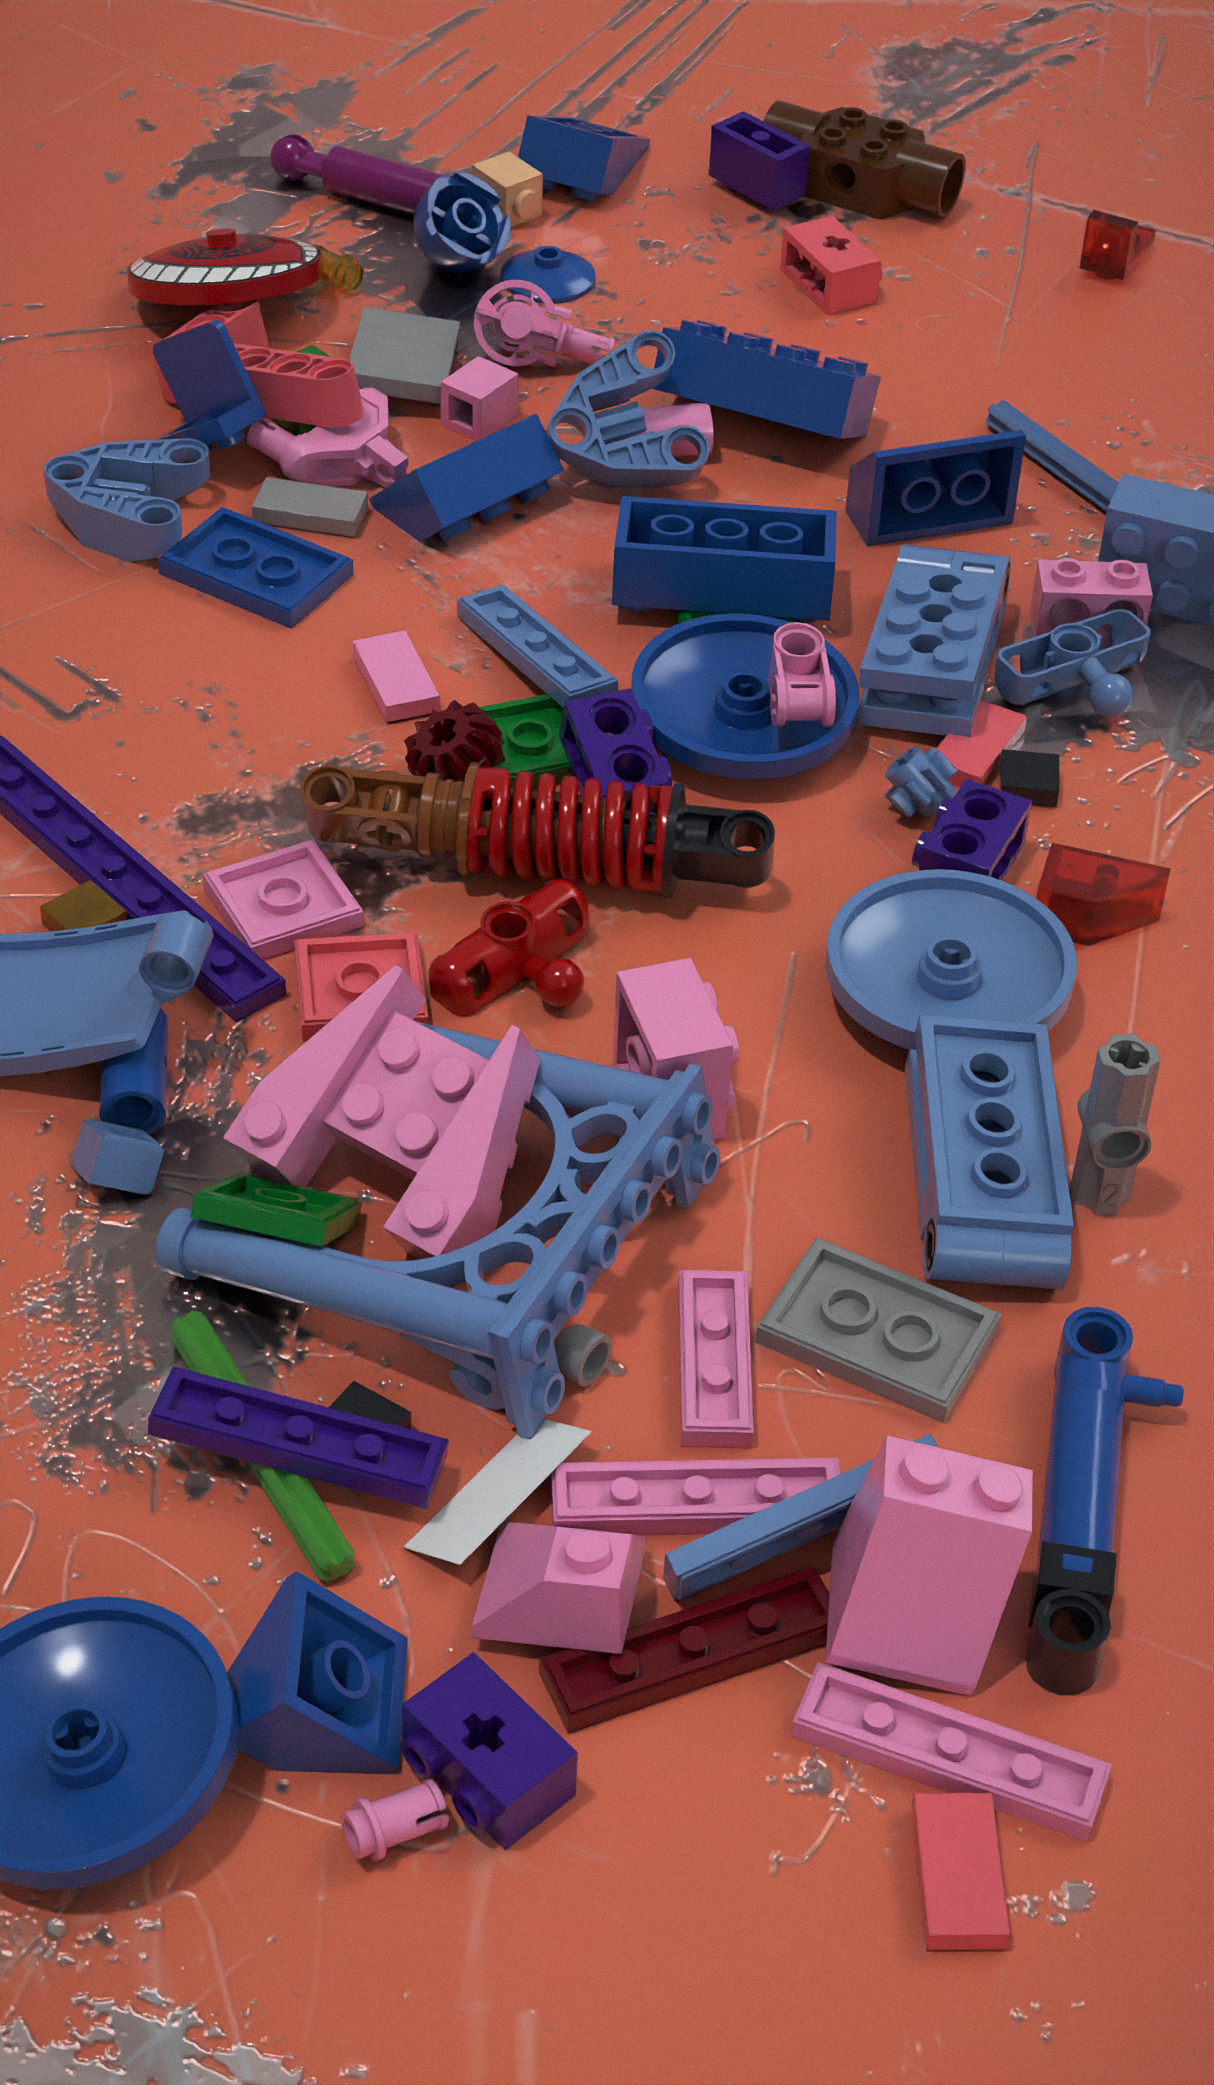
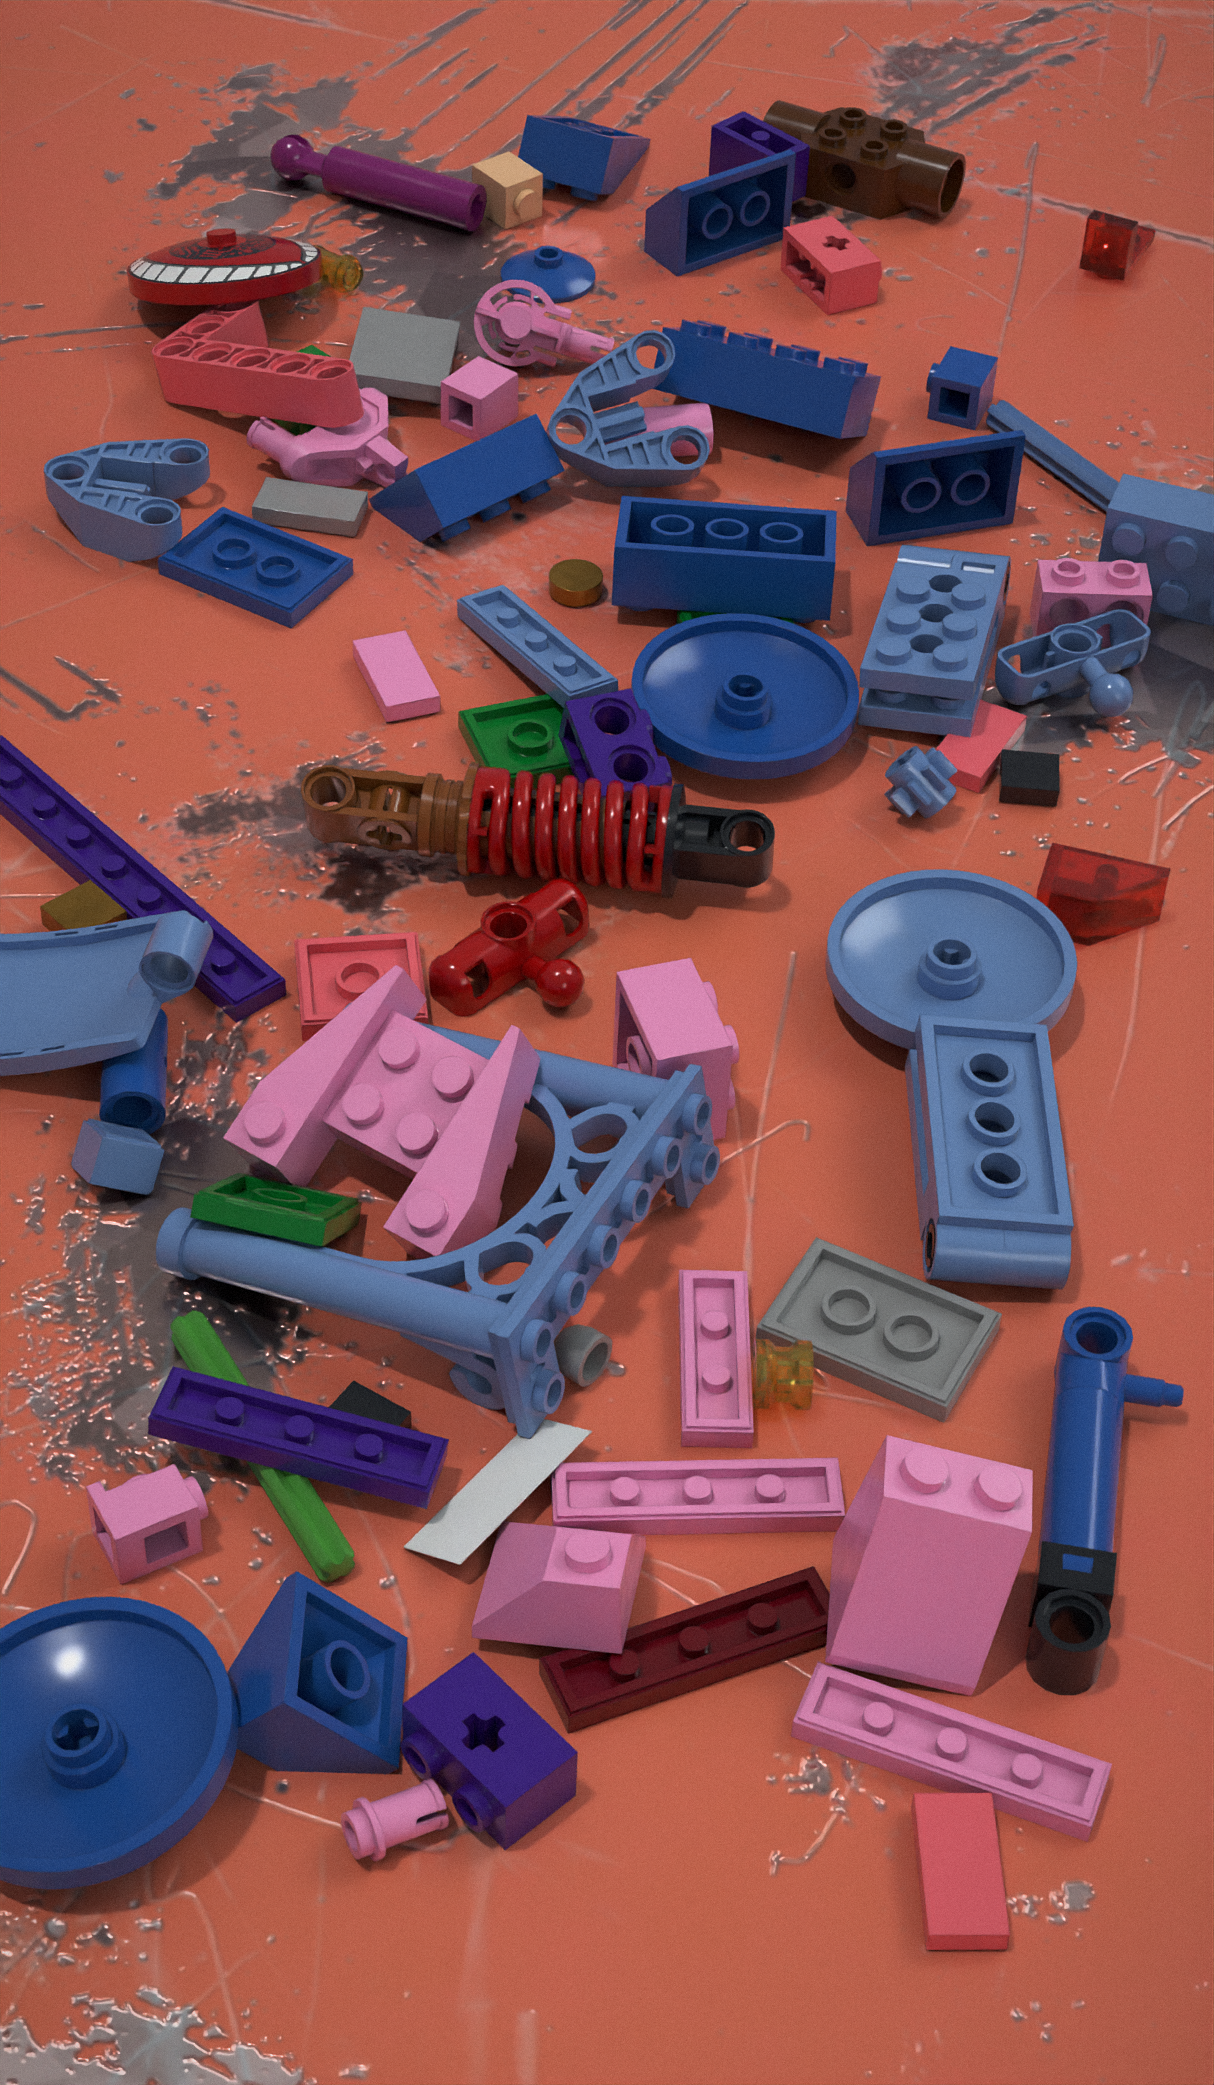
blue bracket [152,320,267,451] -> none
bright pink tile [203,839,364,960] -> none
dark red gear [404,700,506,782] -> none
blue cylinder [413,172,511,273] -> none
medium blue tile [663,1433,939,1601] -> none
bright pink piece [768,622,836,727] -> none
dark purple brick [912,779,1032,881] -> none
light grey piece [1070,1034,1160,1215] -> none
none -> bright pink brick [86,1464,208,1585]
none -> pearl gold tile [549,559,603,607]
none -> blue slope [644,149,796,277]
none -> clear yellow wheel [752,1338,813,1410]
none -> blue brick [926,346,998,431]

